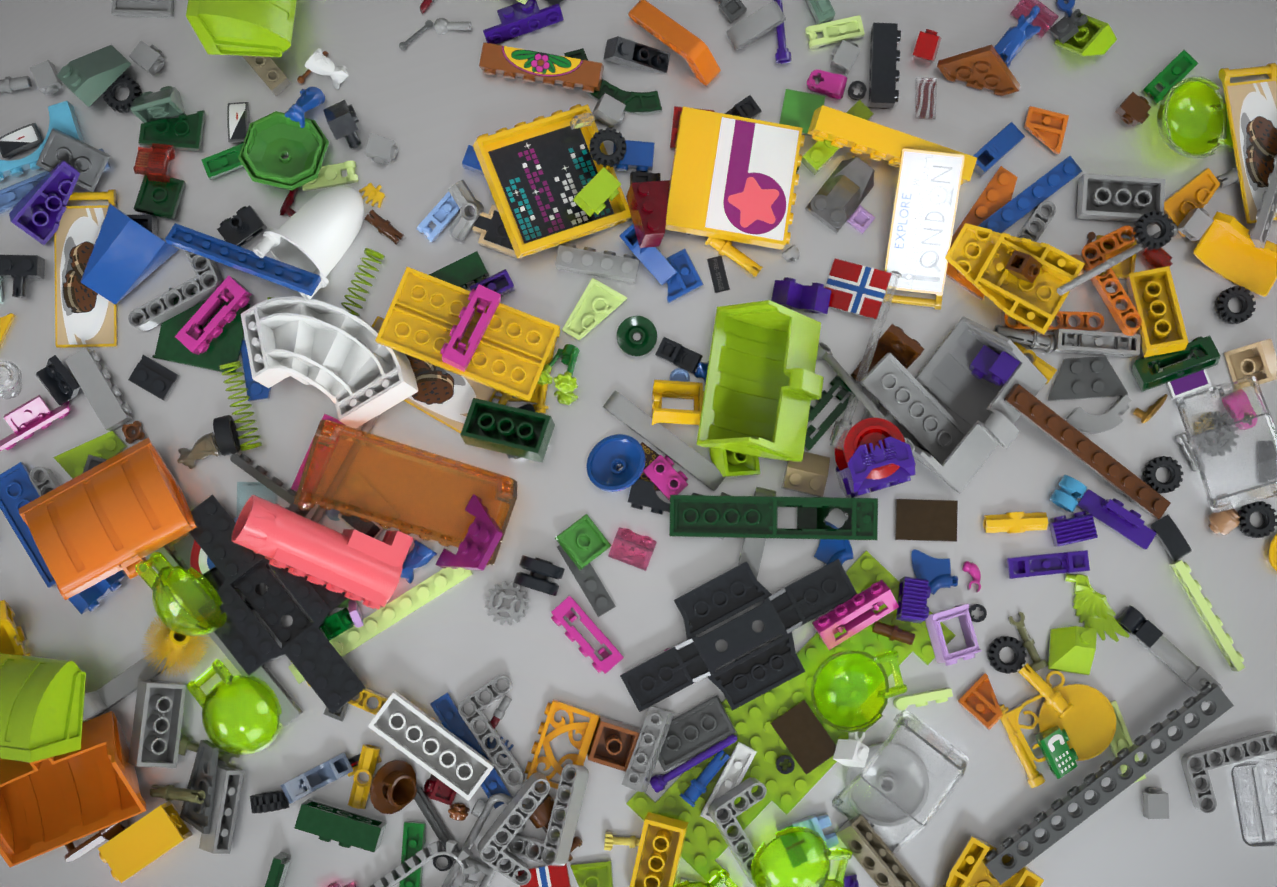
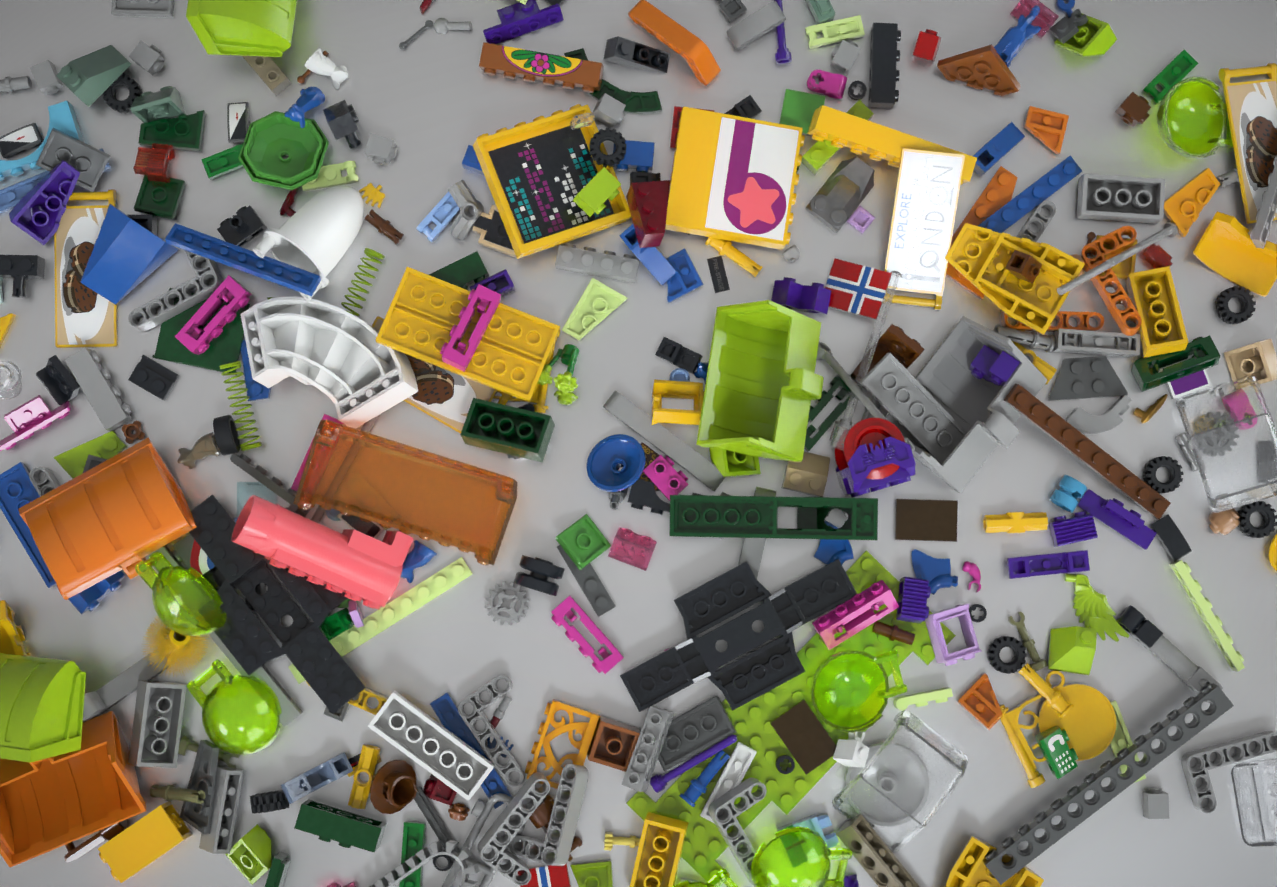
magenta wing [435,494,503,571] -> none
dark green dish [617,316,657,356] -> none
clear tile [915,78,937,120] -> none
black tyre [1133,211,1174,250] -> none
light grey brick [1177,208,1214,241] -> none
none -> lime slope [225,824,271,885]
none -> dark grey piece [609,487,629,510]

